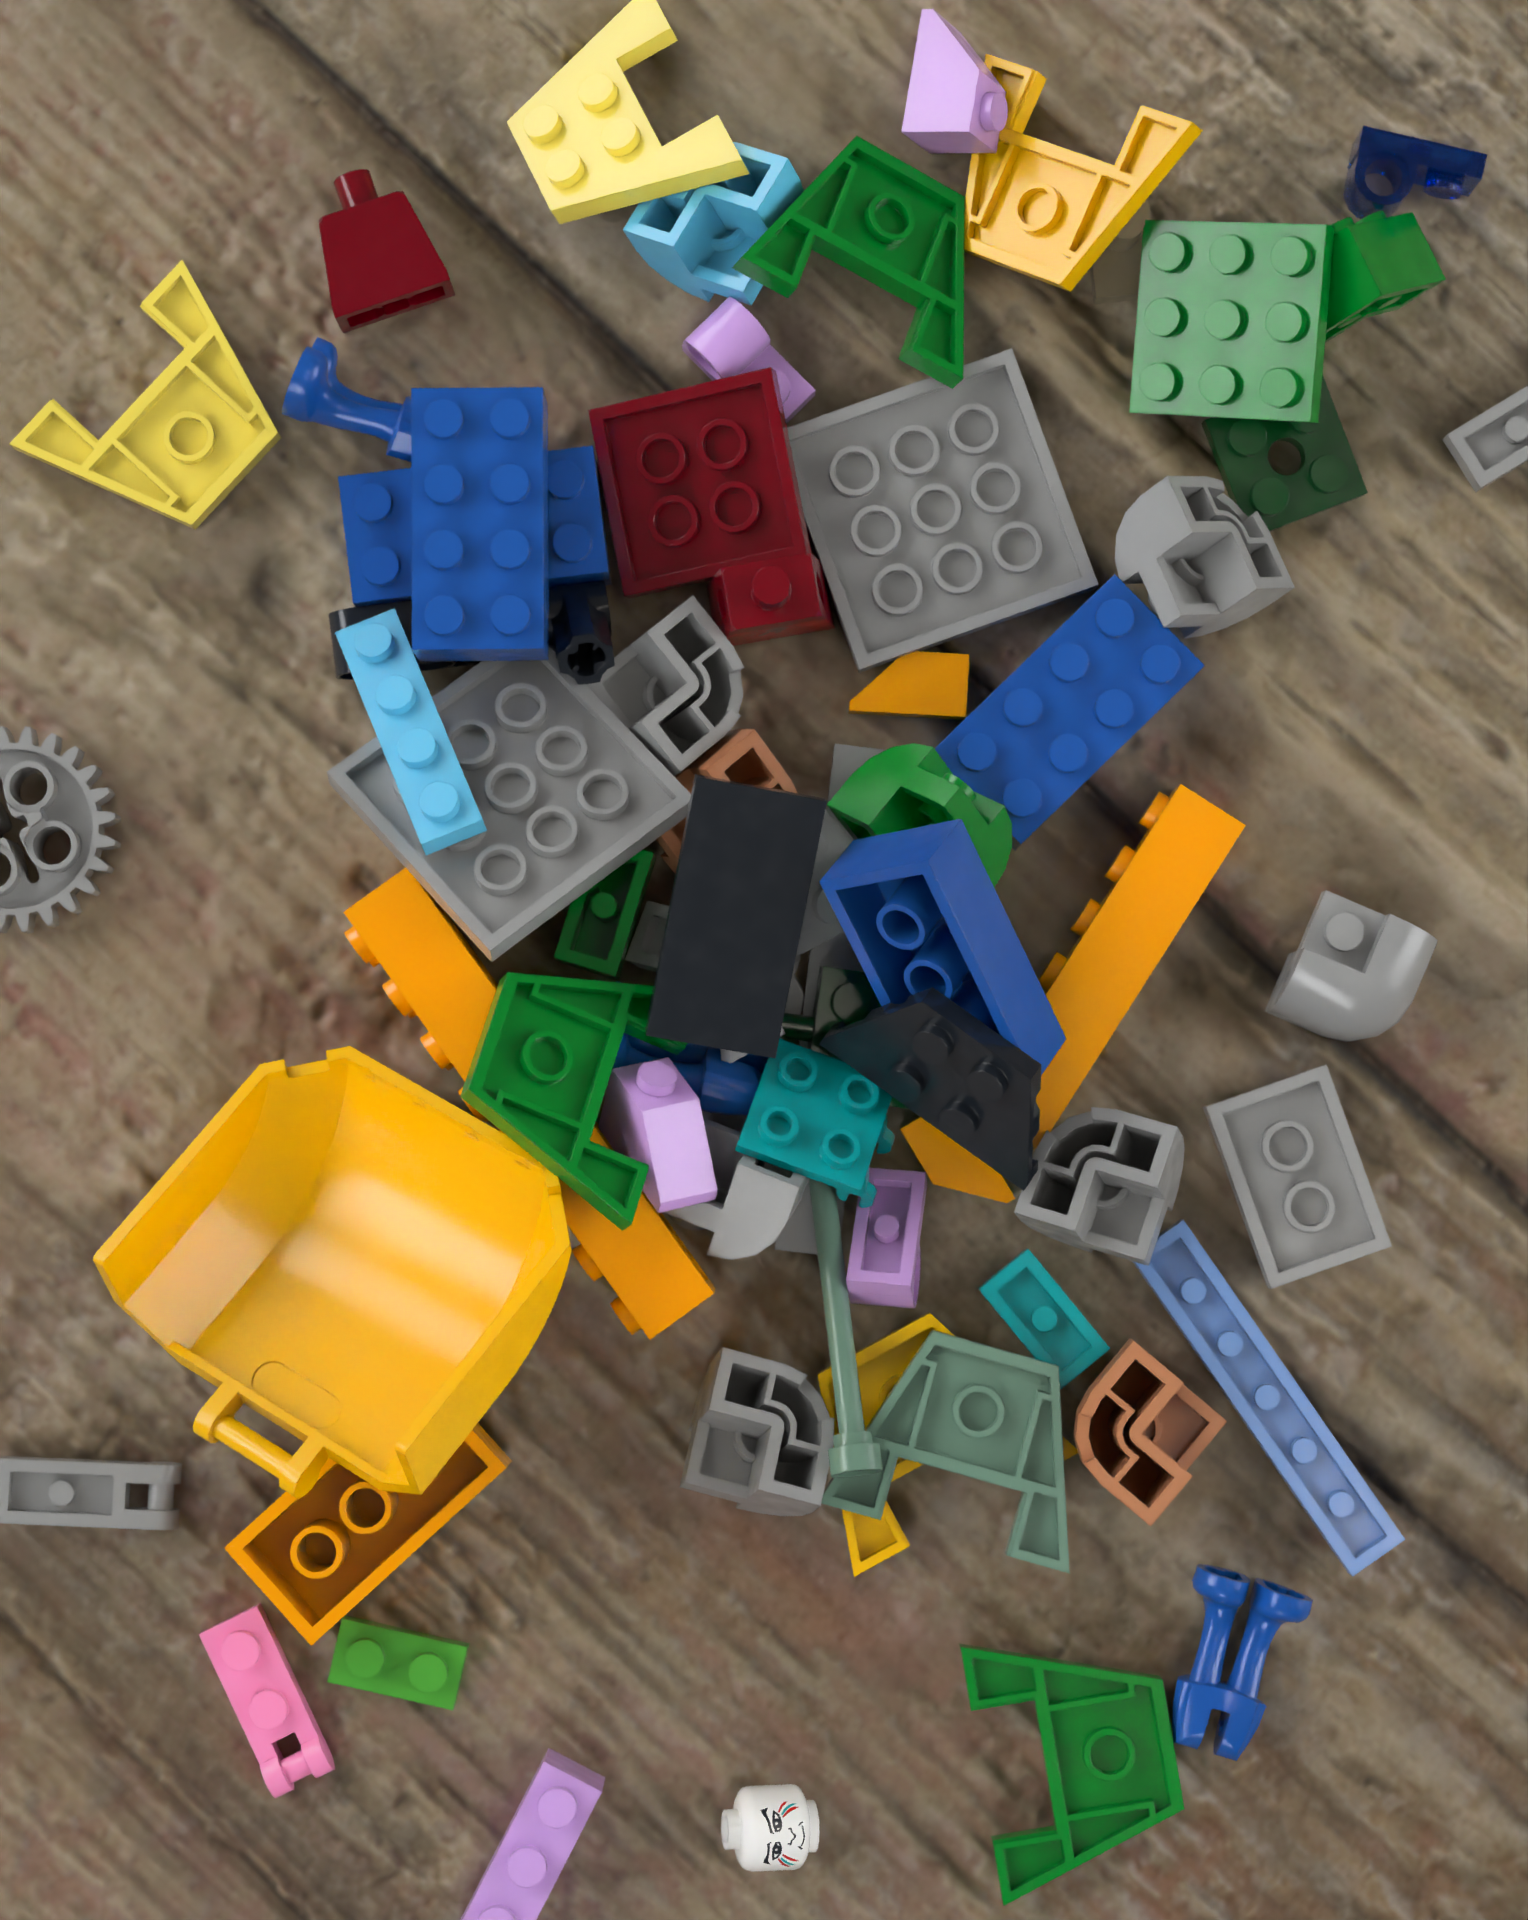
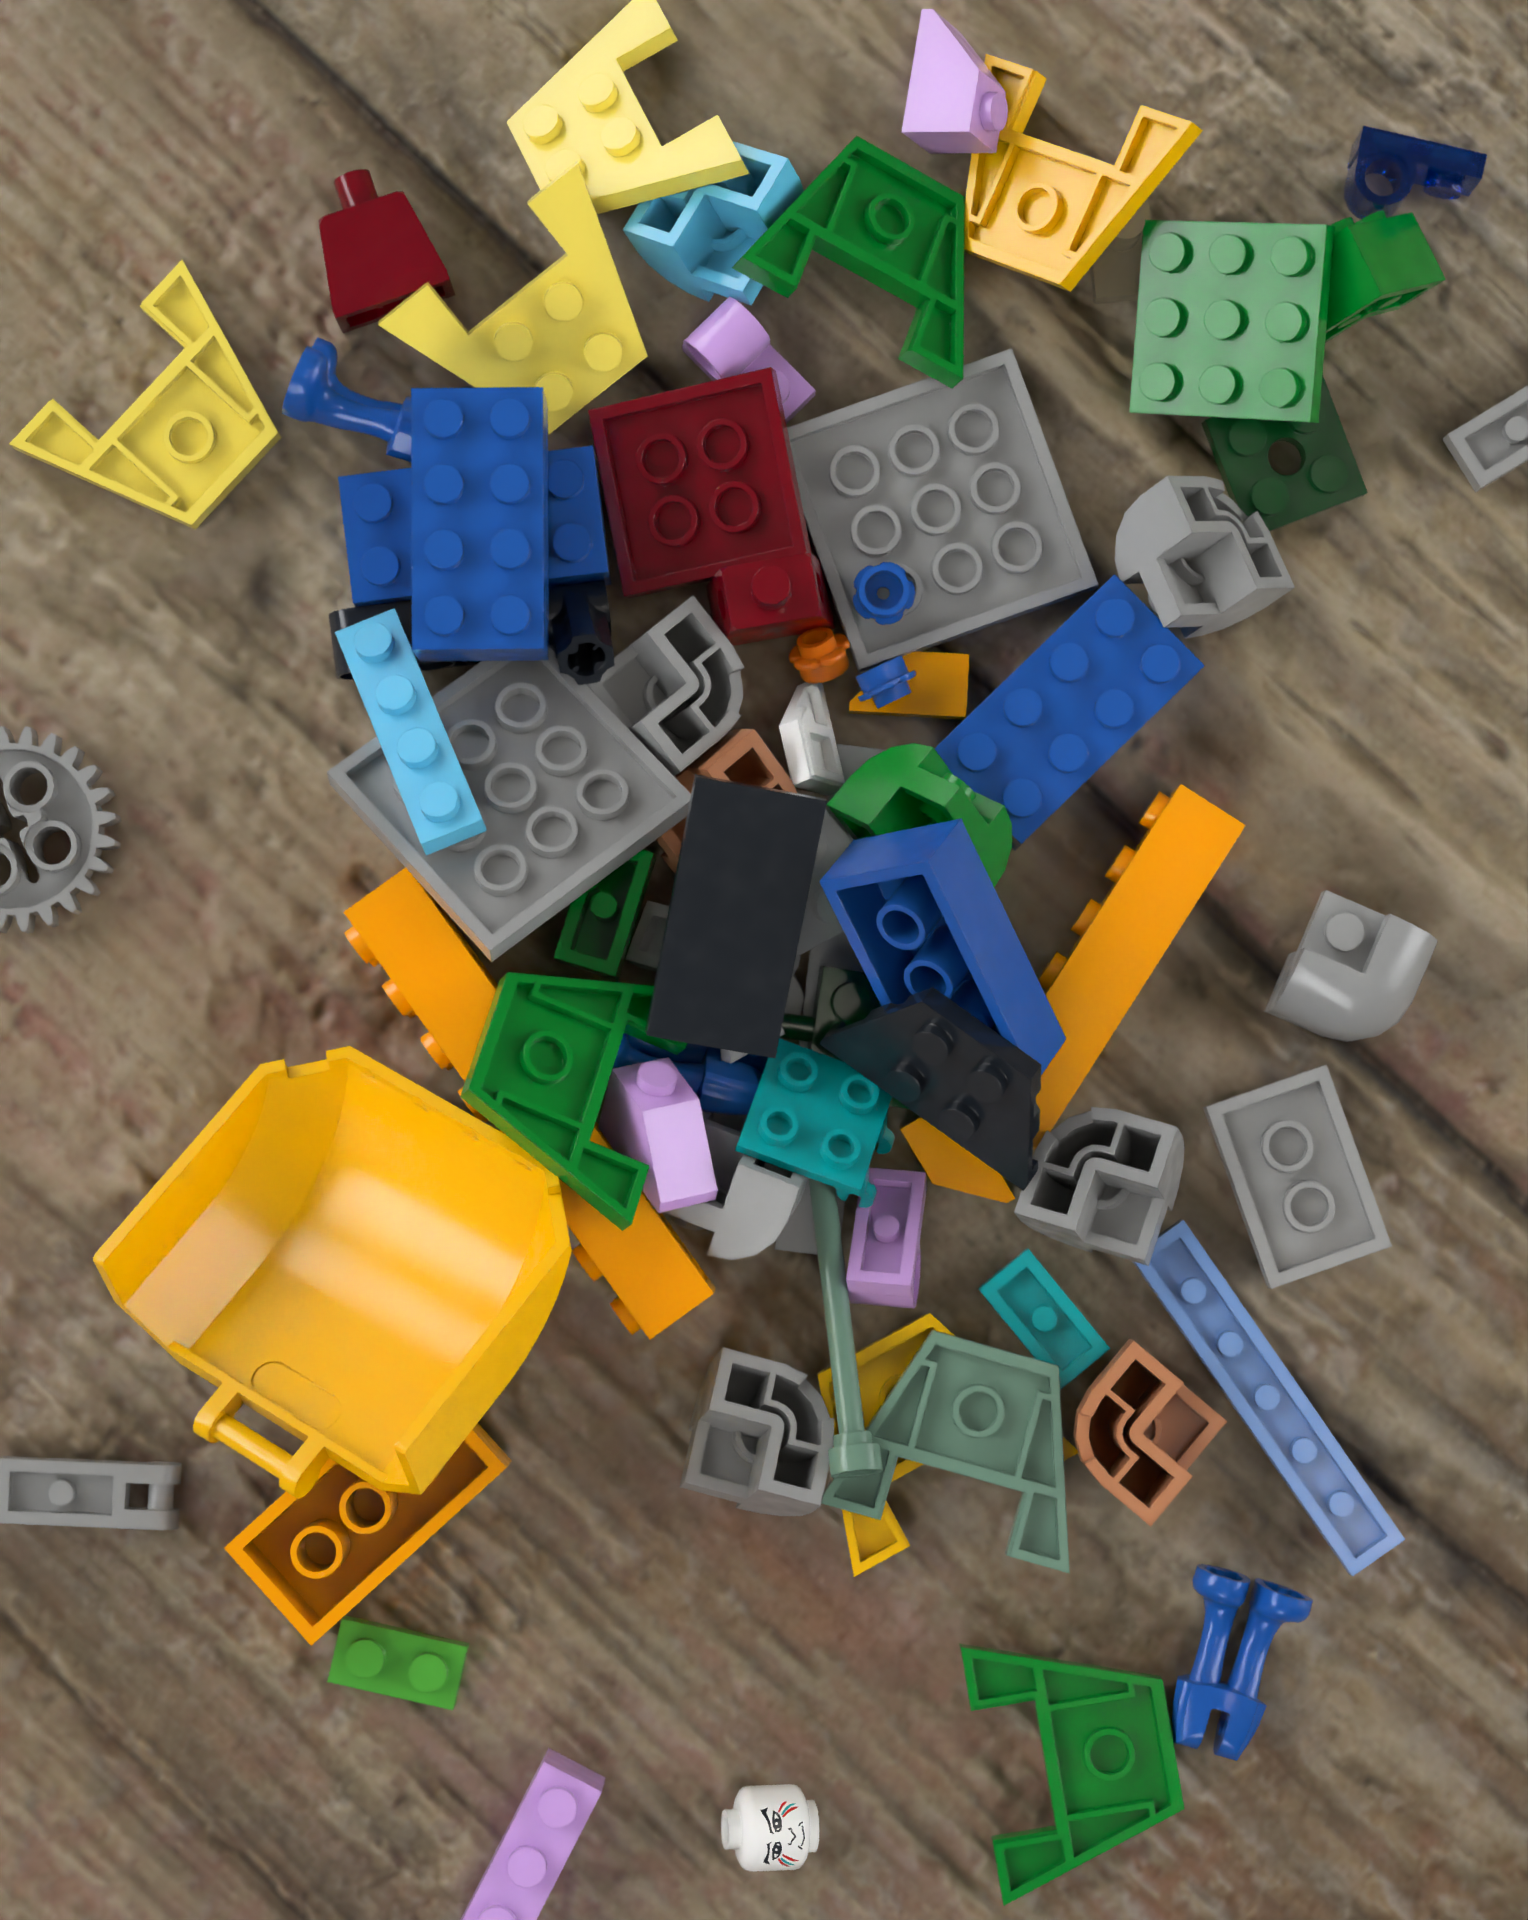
bright pink plate [199,1603,335,1798] -> none
none -> light yellow wing [378,161,648,435]
none -> white tile [779,682,845,796]
none -> orange plate [789,627,850,684]
none -> blue plate [852,562,915,625]
none -> blue plate [855,655,916,709]

